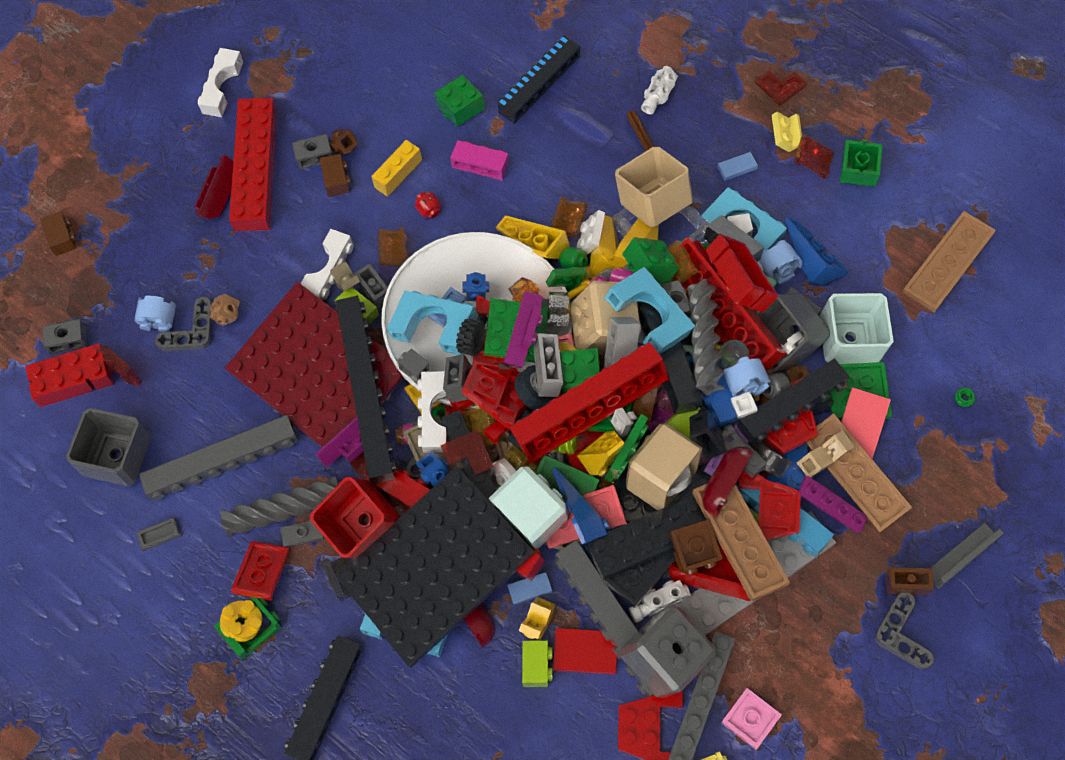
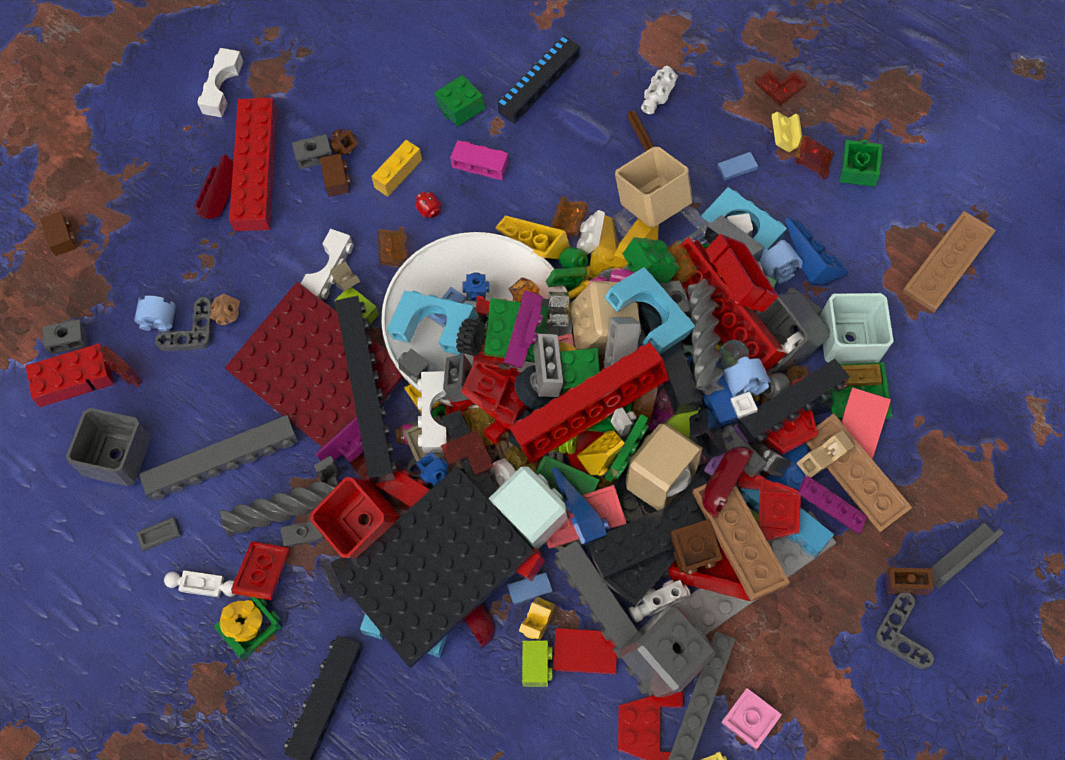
dark grey brick [354,264,388,309] -> none
green plate [955,388,975,407] -> none
none -> white plate [164,570,236,598]
none -> dark grey tile [314,456,340,483]
none -> pearl gold plate [842,364,882,386]

